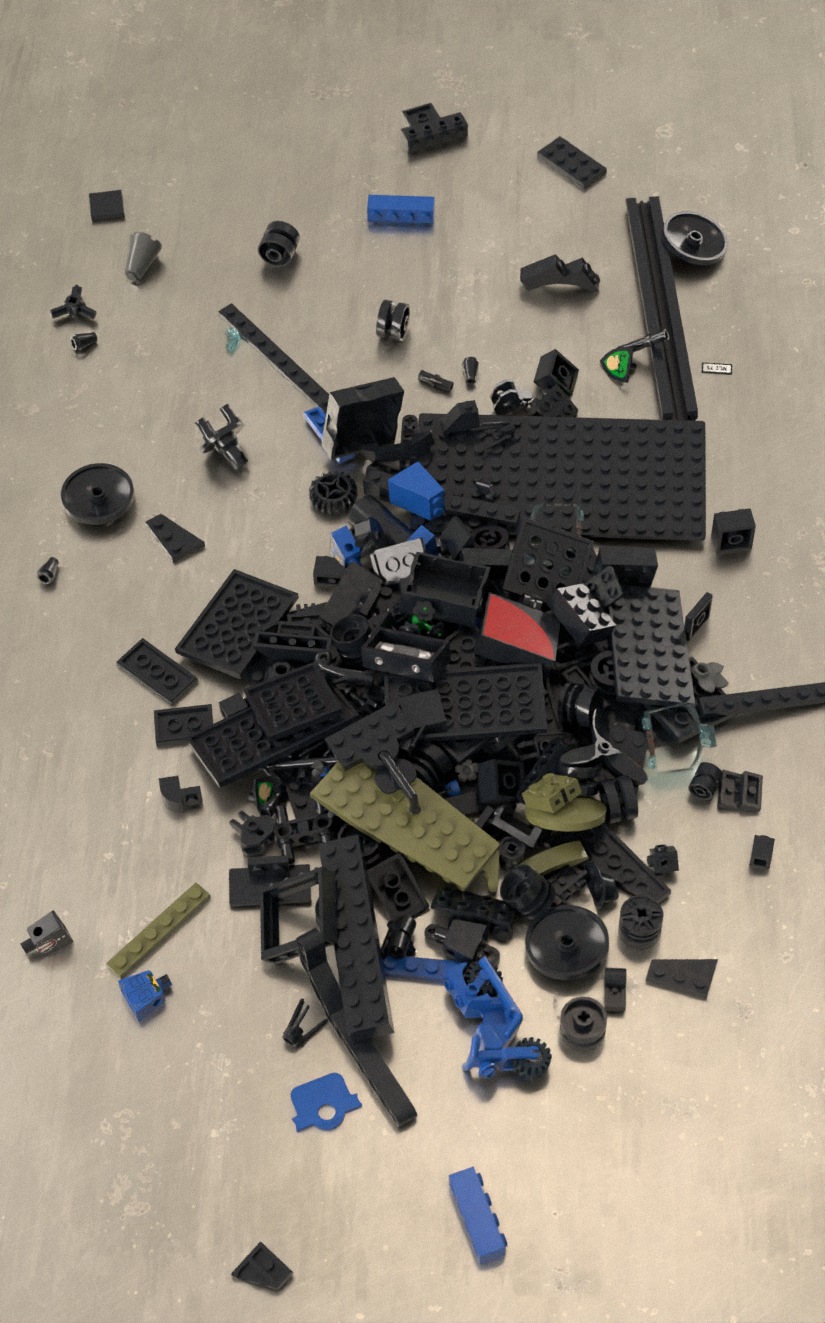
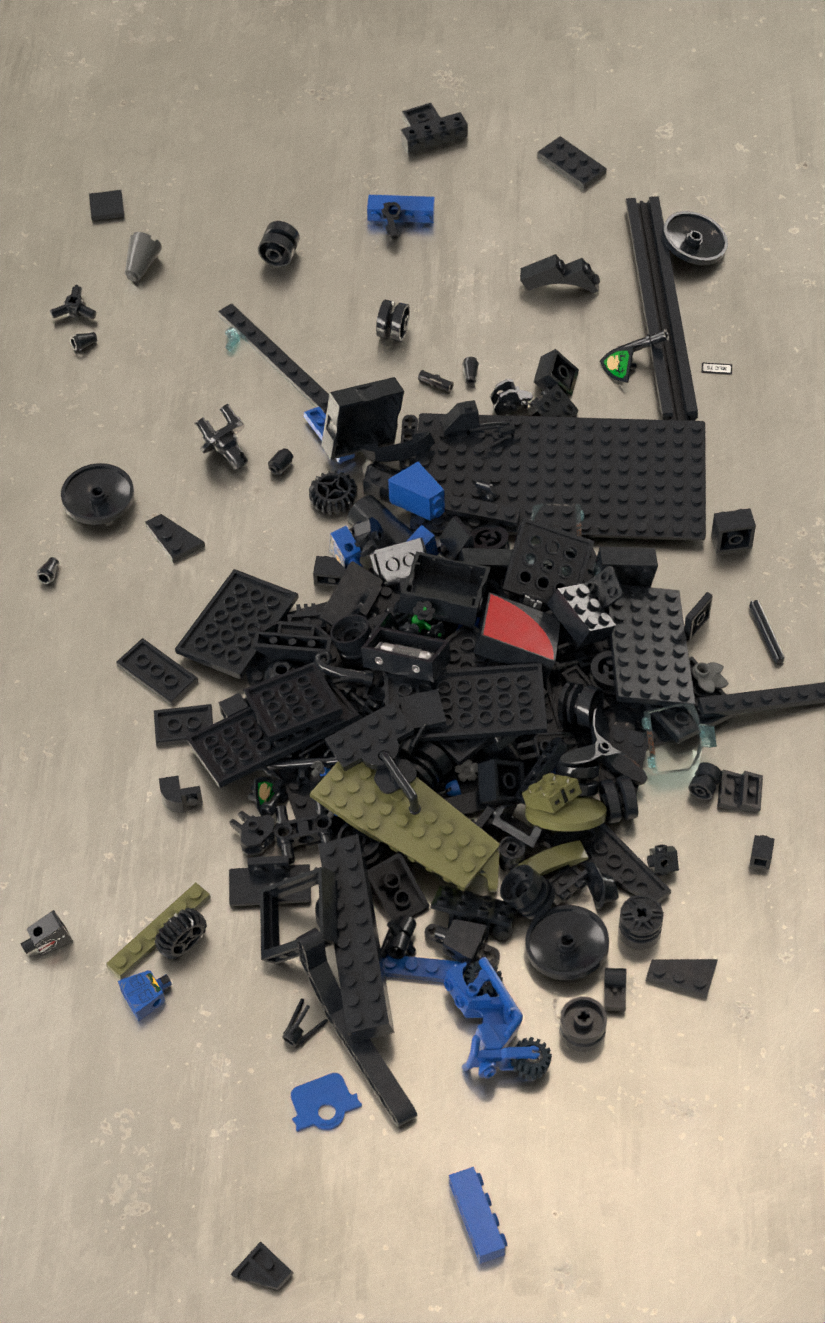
none -> black gear [154,908,207,959]
none -> black brick [268,448,293,475]
none -> black plate [381,202,402,239]
none -> black axle [749,600,785,664]

